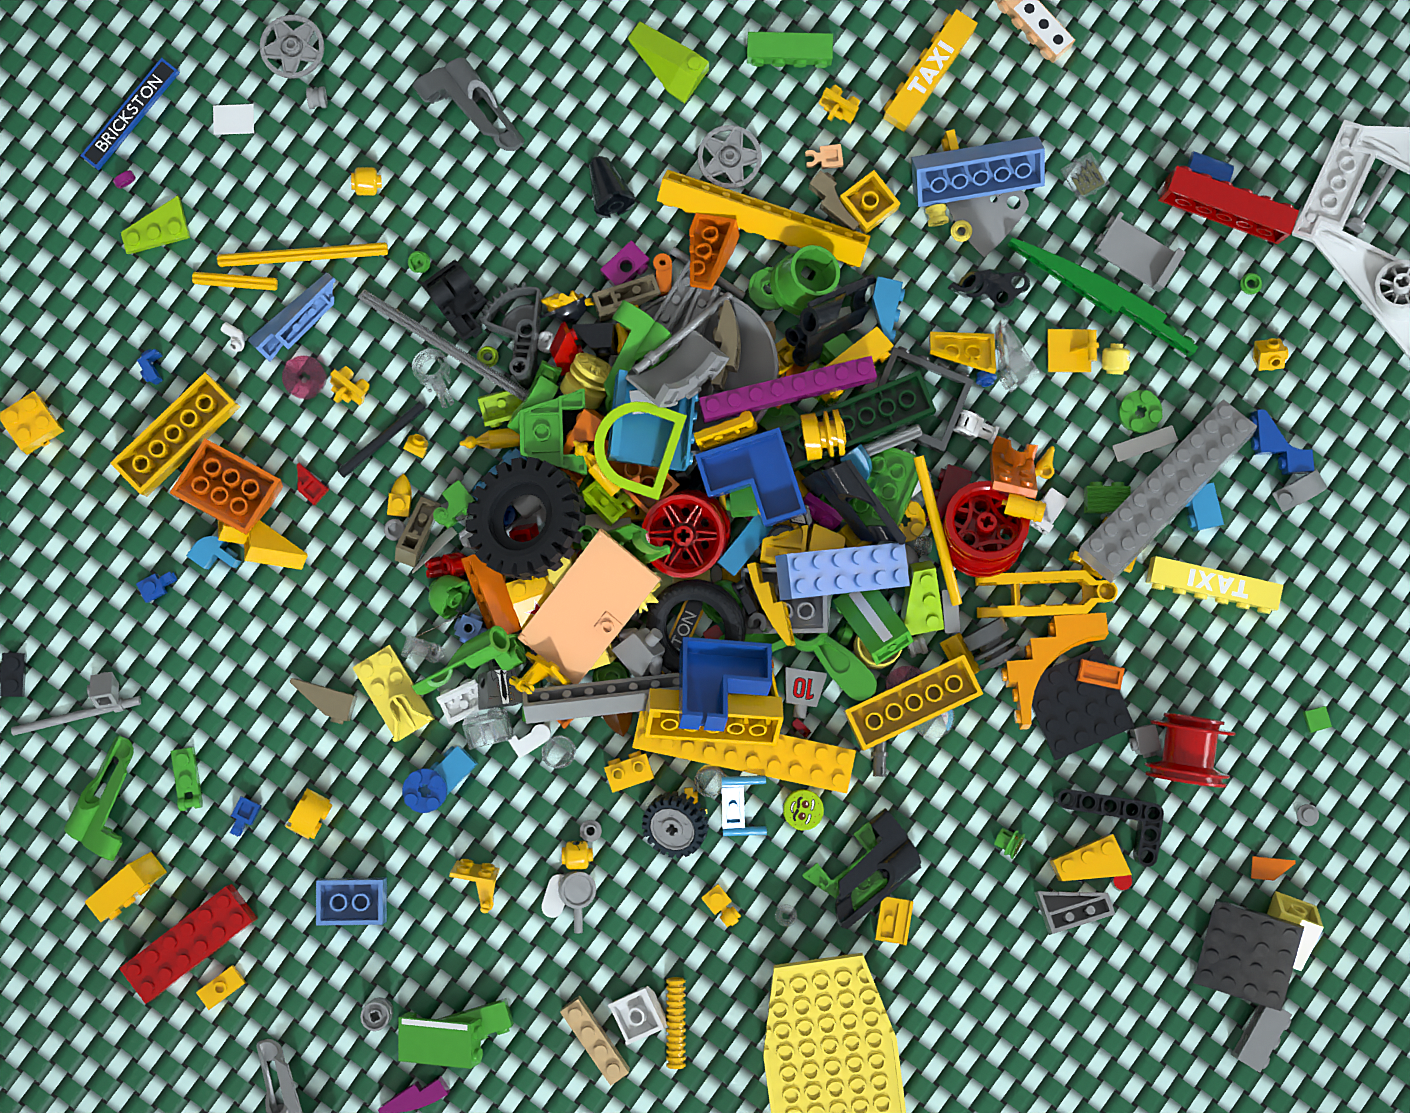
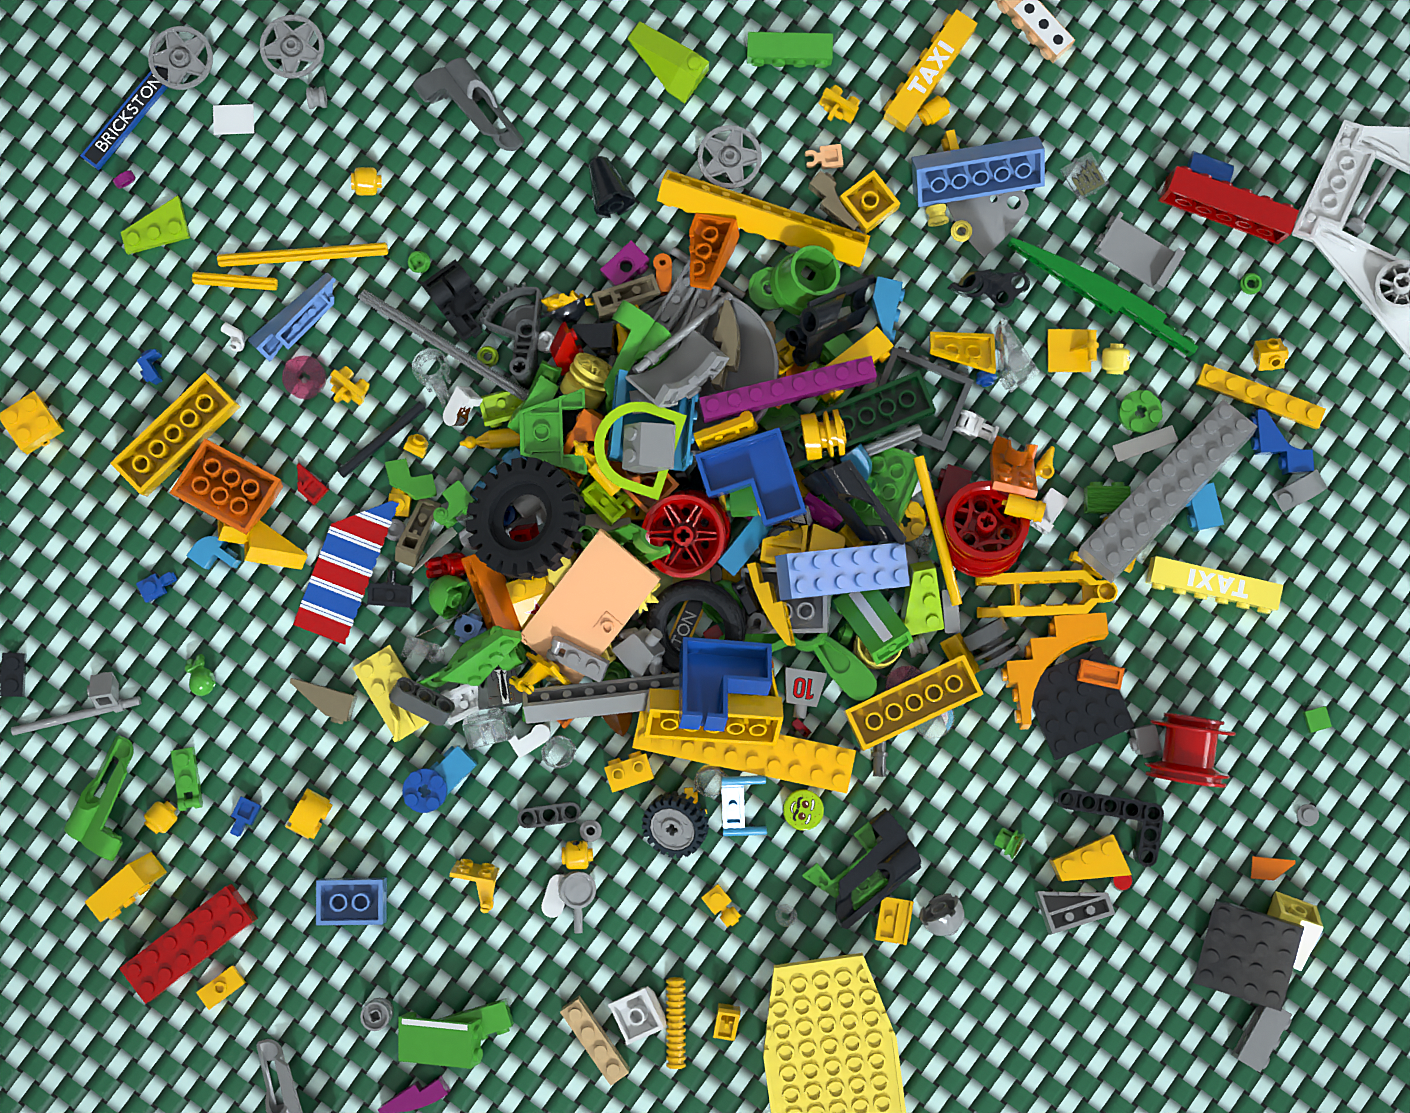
none -> yellow head [144,801,177,834]
none -> light grey wheel [148,26,213,90]
none -> bright green piece [185,654,215,696]
none -> sticker [293,501,399,645]
none -> black plate [367,569,413,608]
none -> bright green tile [385,458,437,500]
none -> dark grey beam [389,677,455,726]
none -> bright green wing [439,628,522,686]
none -> white leg [443,386,483,426]
none -> dark grey beam [517,801,582,828]
none -> light grey plate [546,636,610,683]
none -> light grey slope [622,422,676,474]
none -> yellow slope [713,1003,741,1041]
none -> yellow brick [918,95,950,126]
none -> light grey cylinder [919,893,965,936]
none -> yellow plate [1196,364,1326,429]

